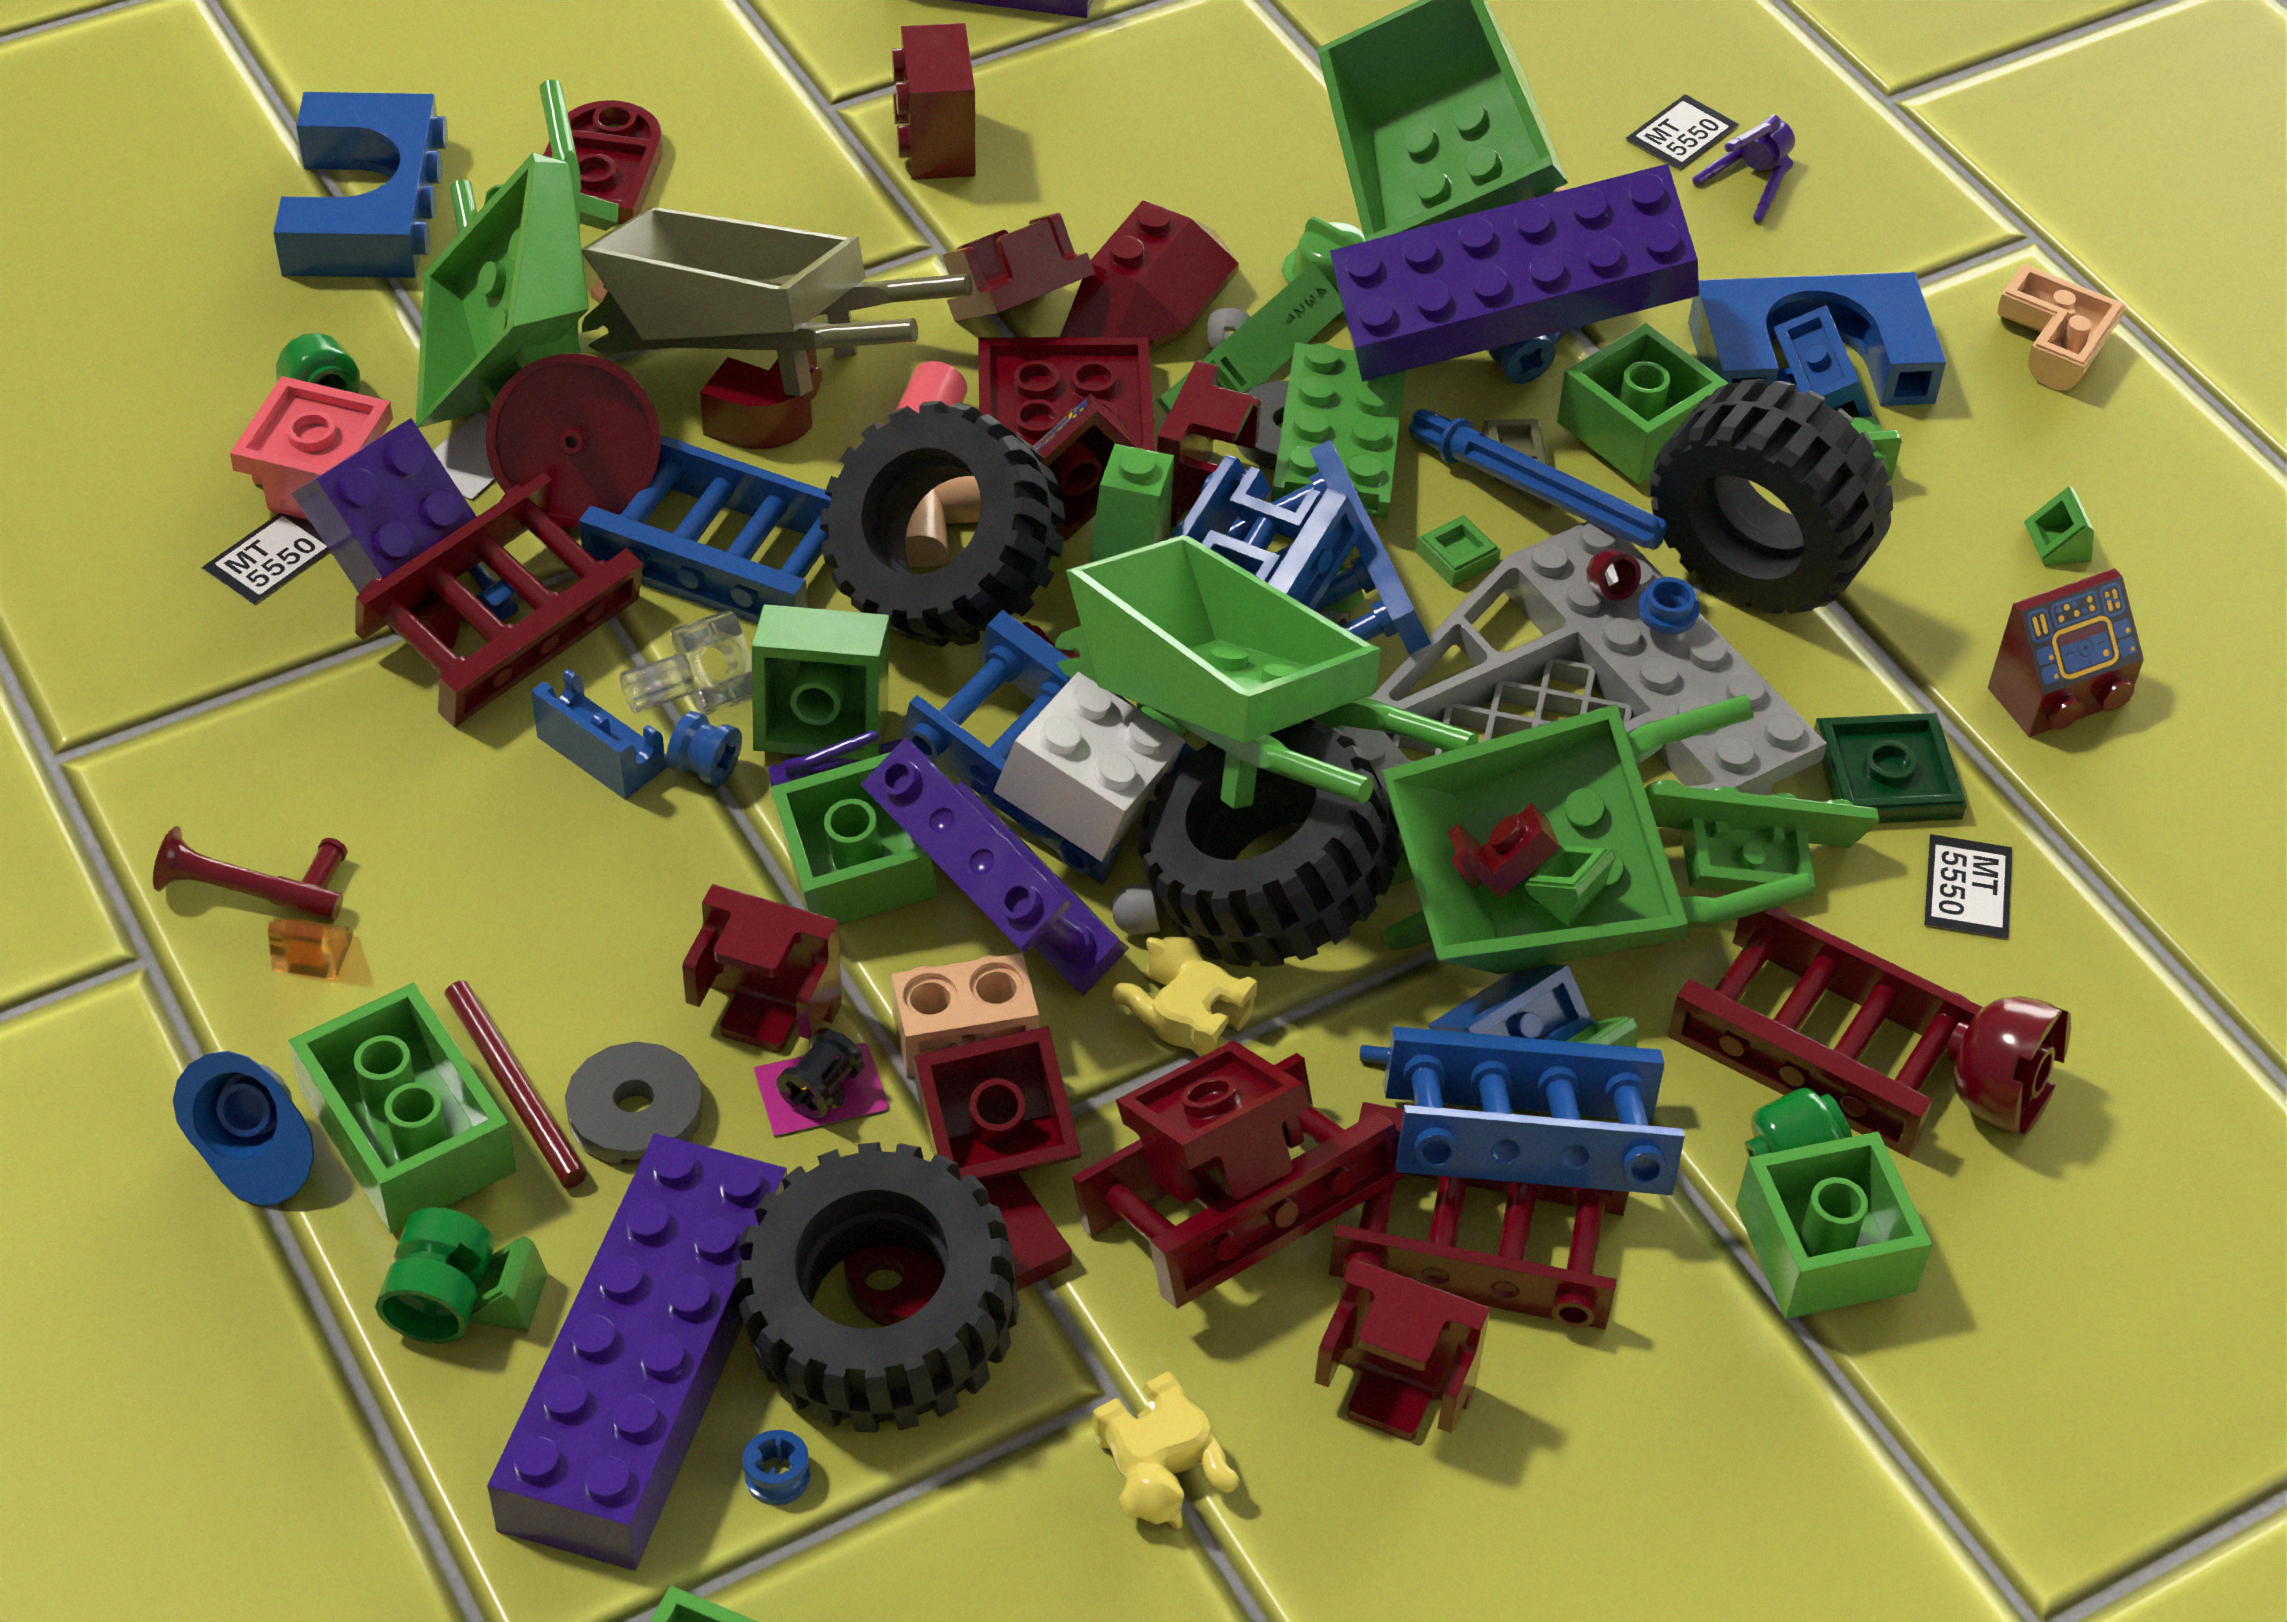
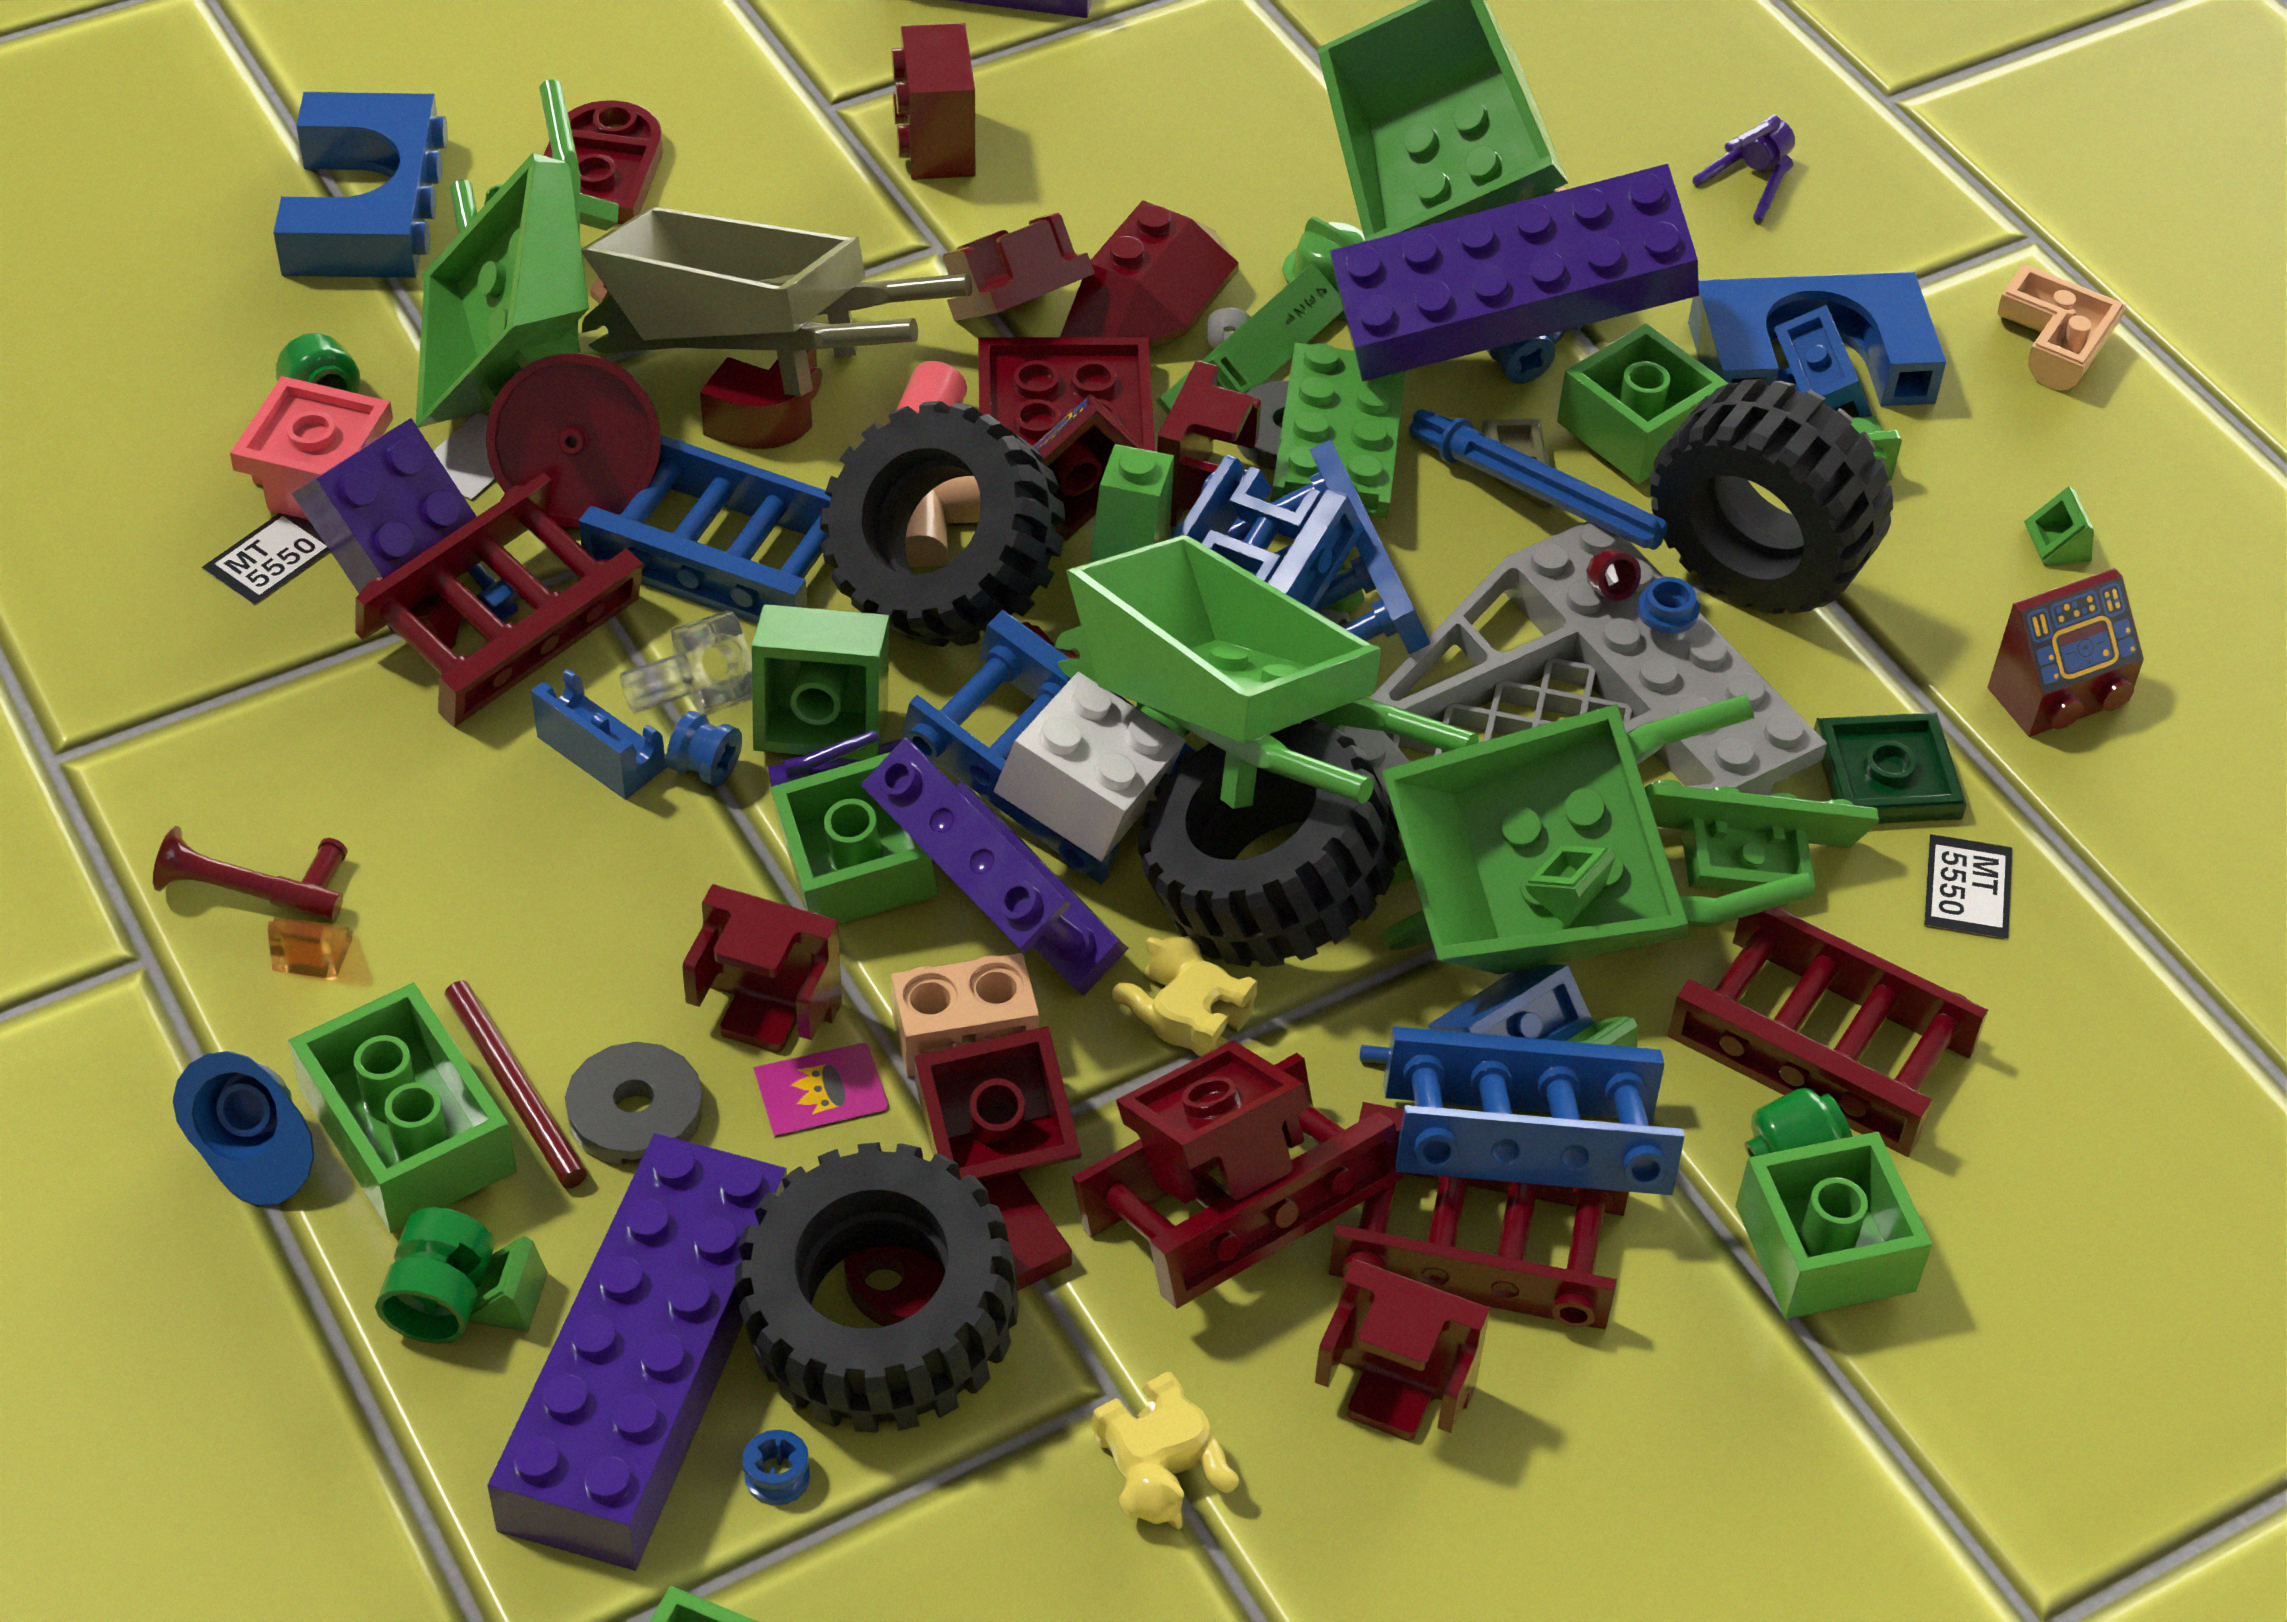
black bush [776,1027,865,1119] -> none
light grey hinge [1112,881,1161,936] -> none
bright green tile [1416,515,1501,587] -> none
dark red bracket [1448,803,1560,899] -> none
sticker [1625,94,1739,170] -> none
dark red cylinder [1946,996,2071,1135] -> none

